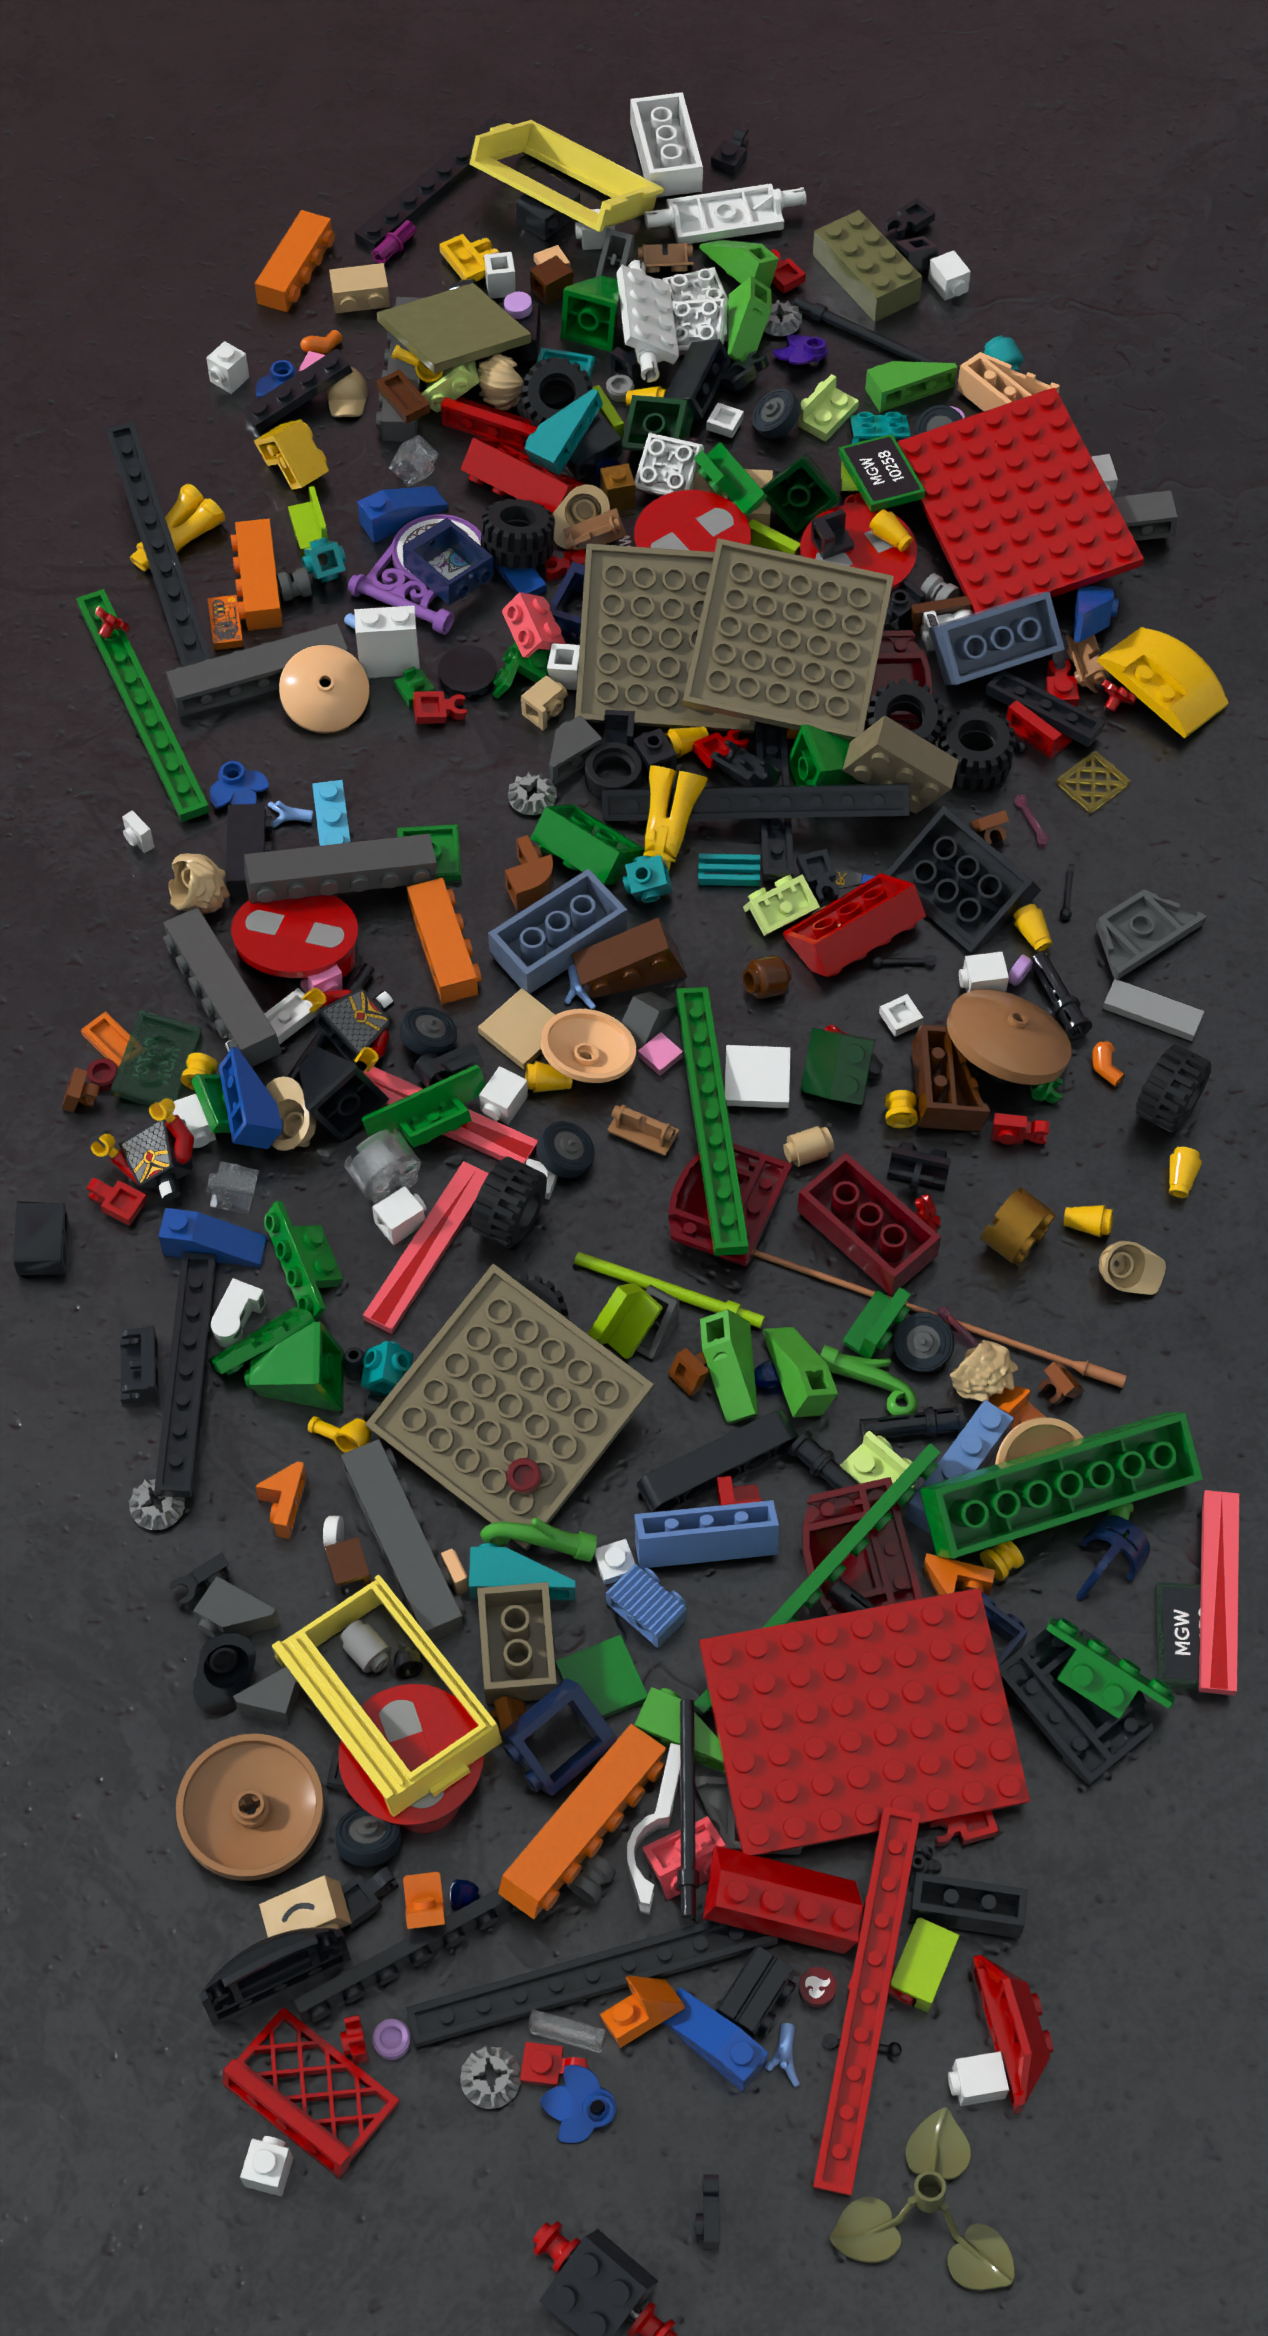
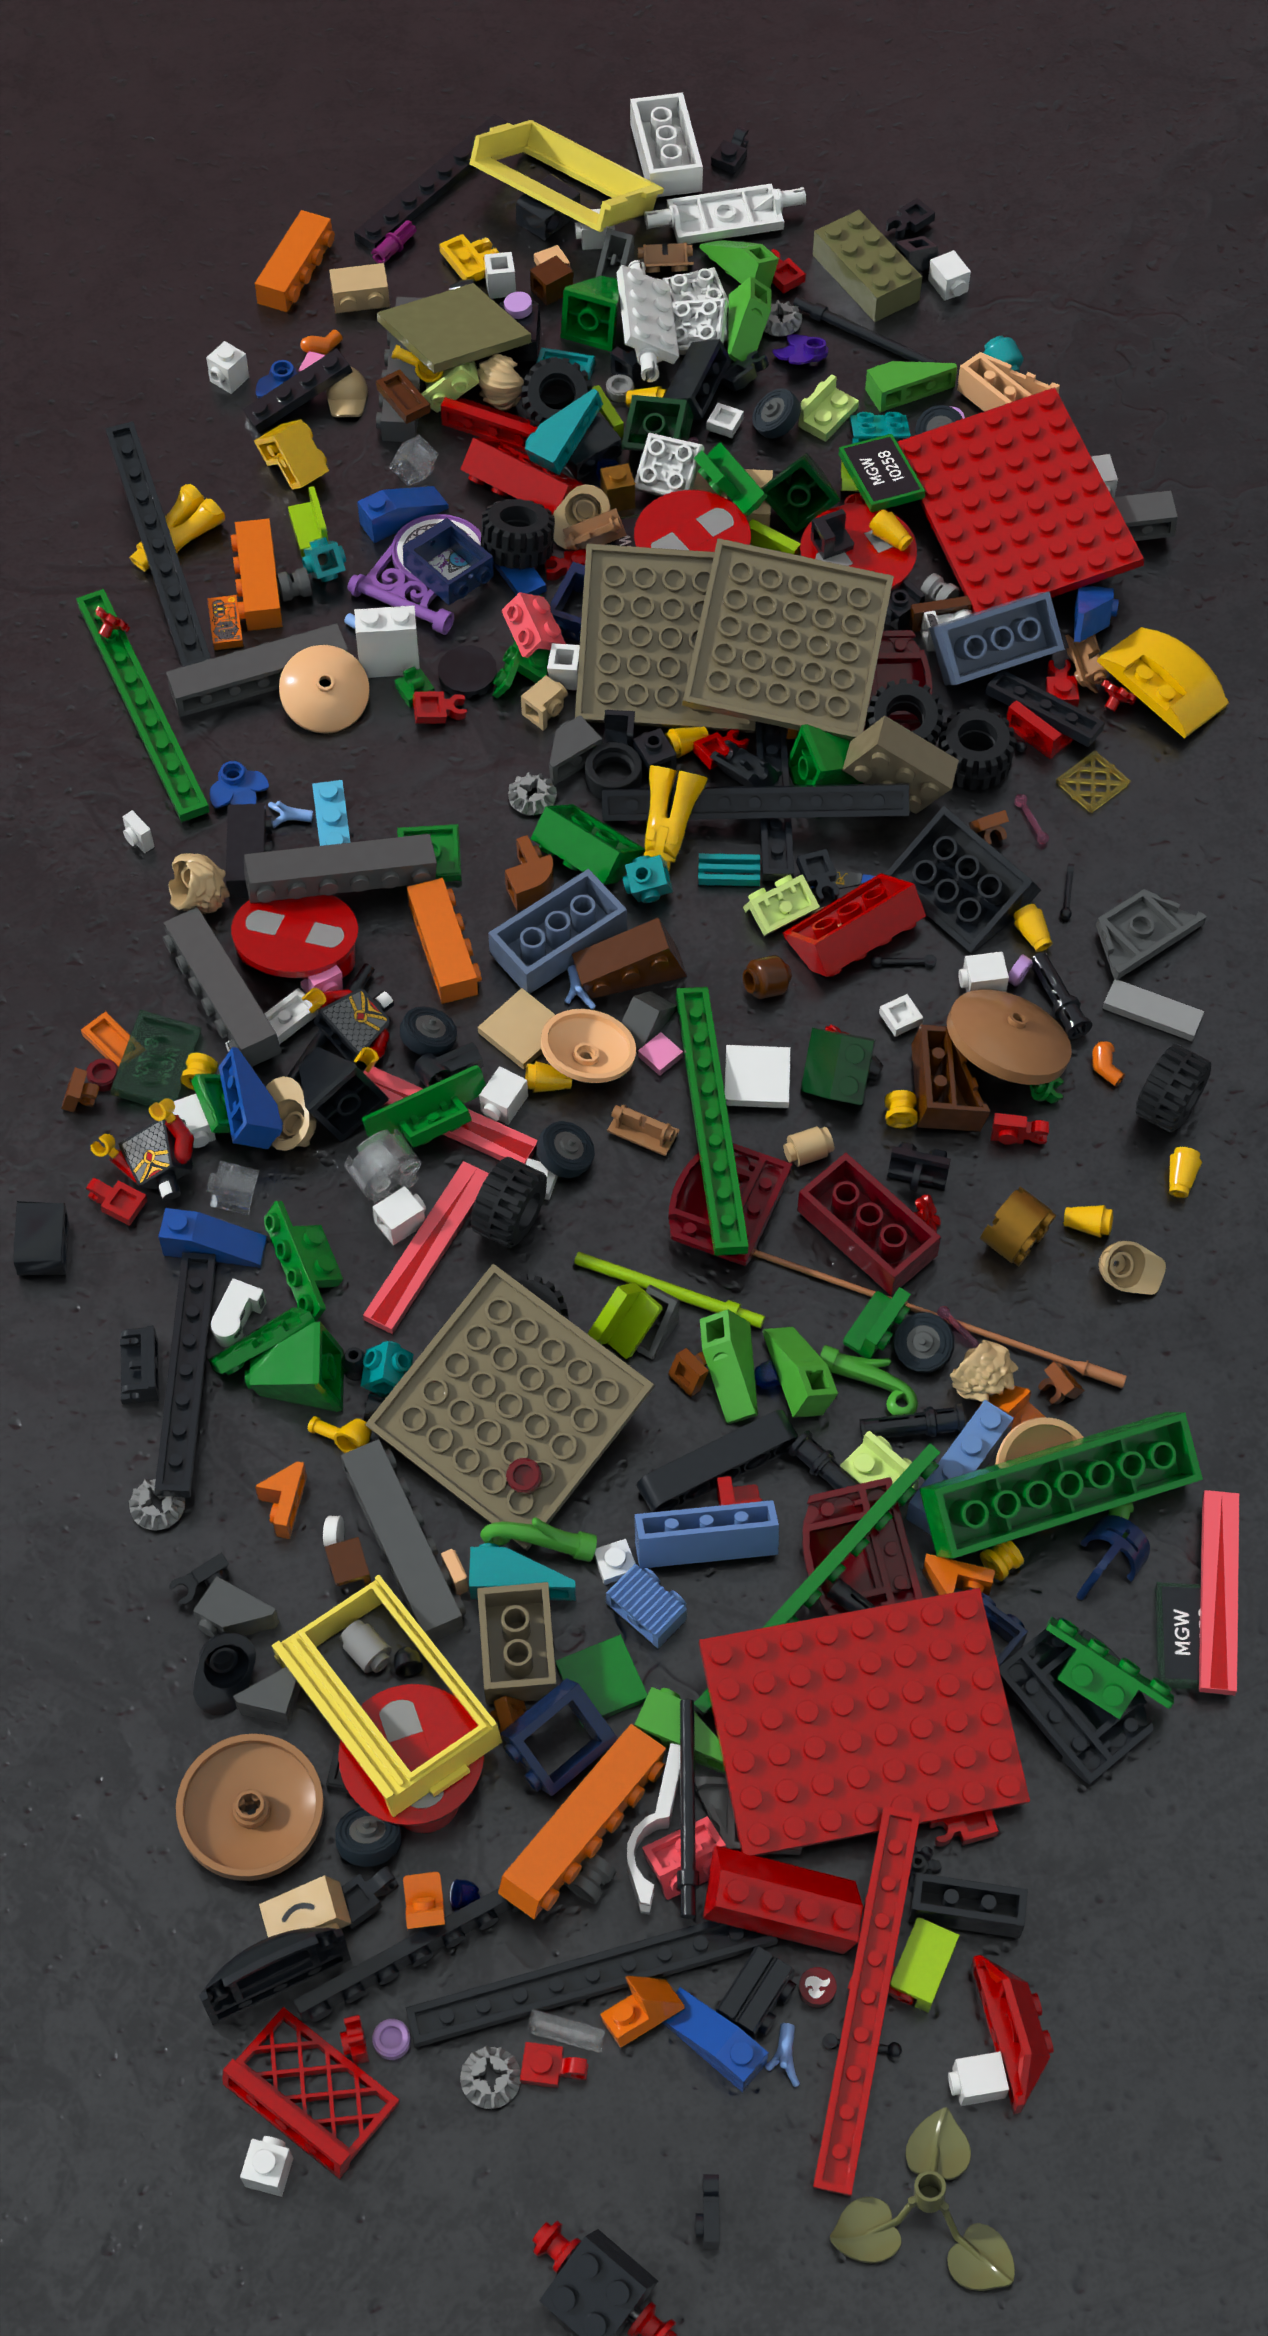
blue plate [540,2064,617,2143] -> none

